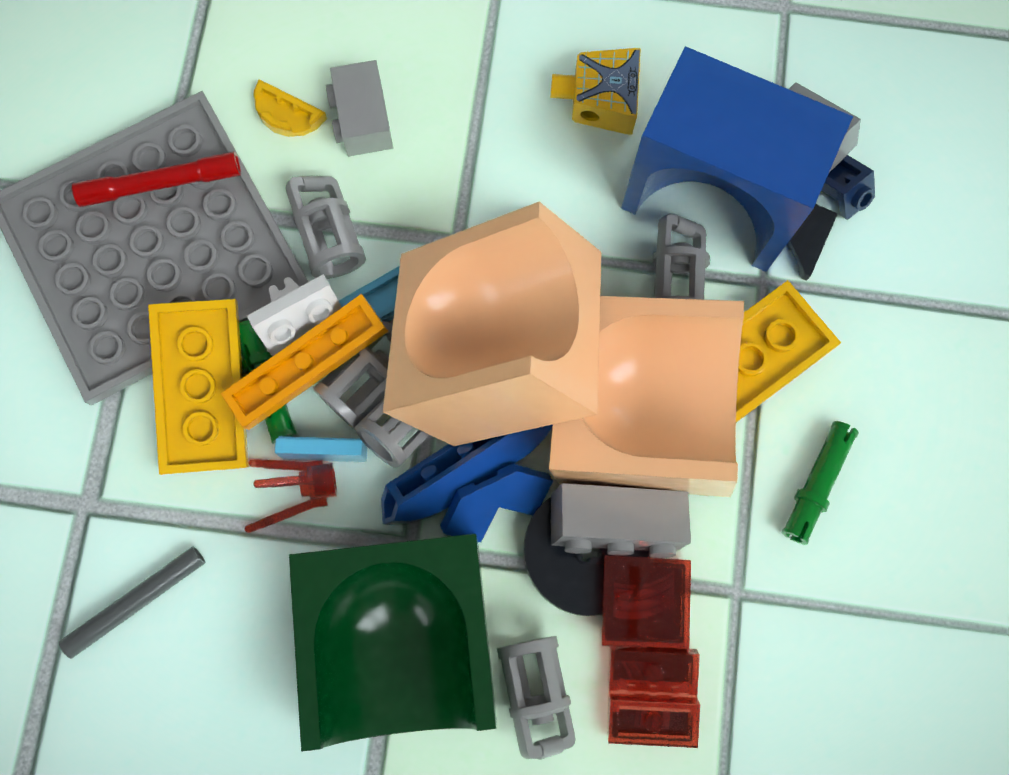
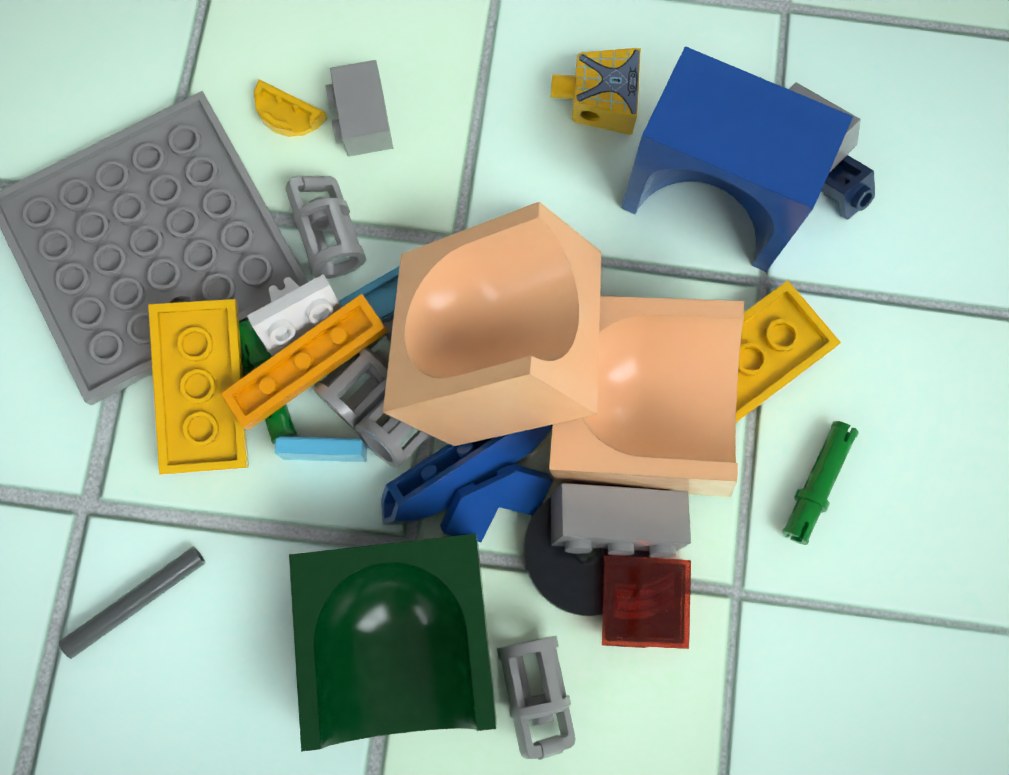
red piece [72,151,241,207] -> none
clear red plant [244,459,337,533] -> none
clear red slope [607,645,701,748] -> none
light grey piece [652,214,710,300] -> none
black tile [787,204,838,281] -> none

